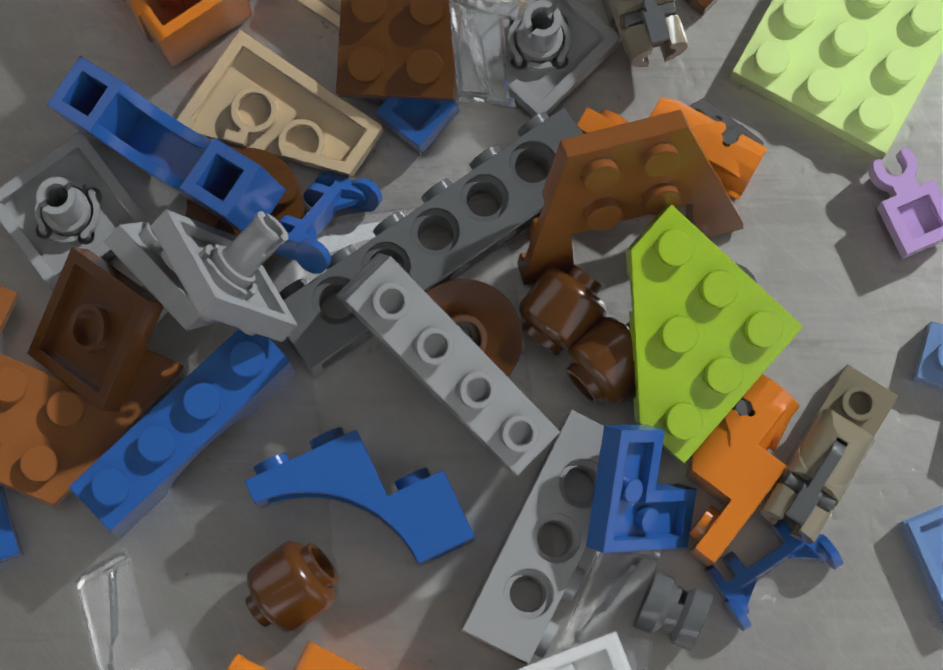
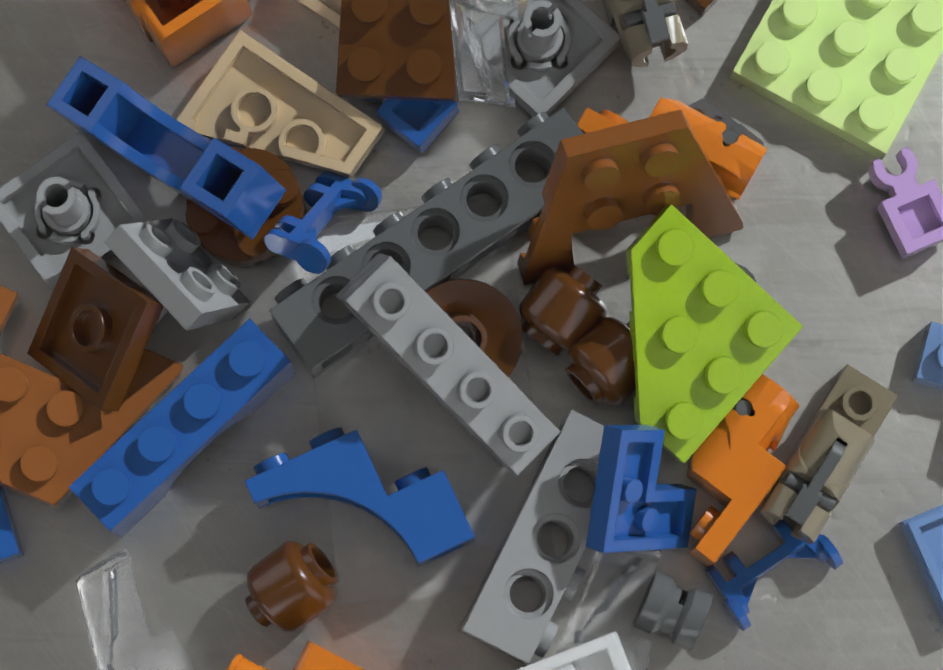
light grey plate [150,209,298,342] -> none

